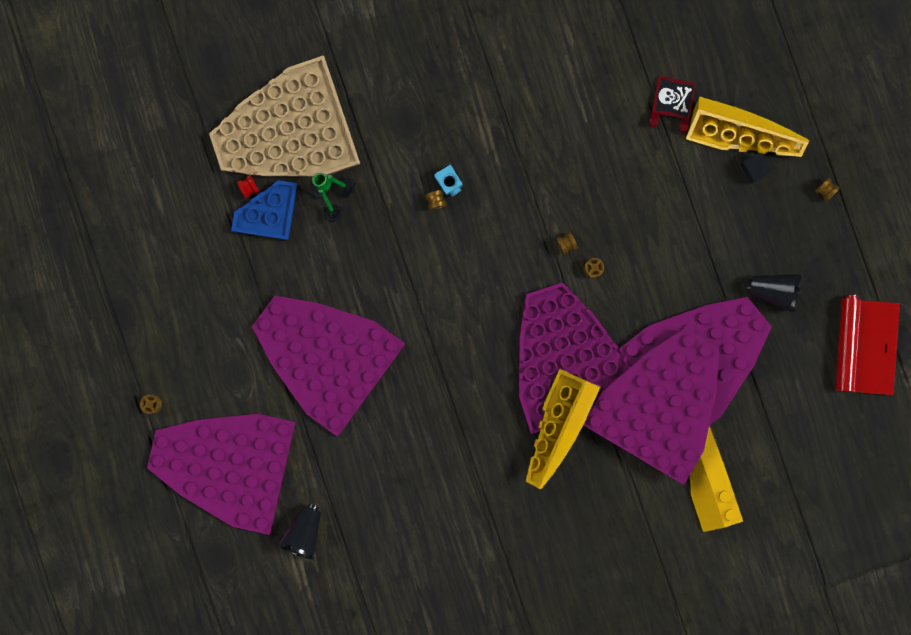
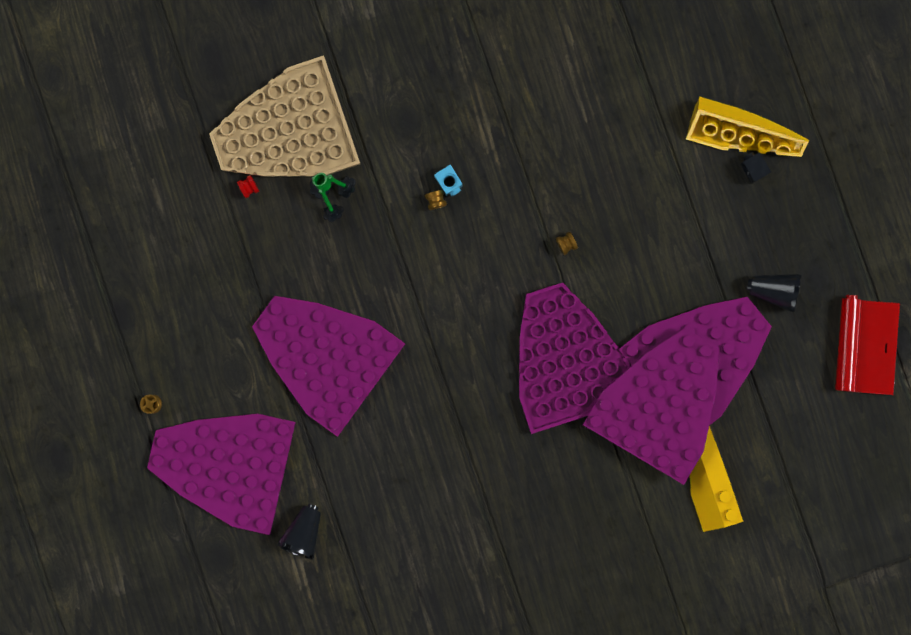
blue plate [231,180,298,240] -> none
yellow wedge [526,369,600,489] -> none
pearl gold wheel [584,258,604,278] -> none
flag [649,76,696,133] -> none
pearl gold wheel [815,177,840,201] -> none

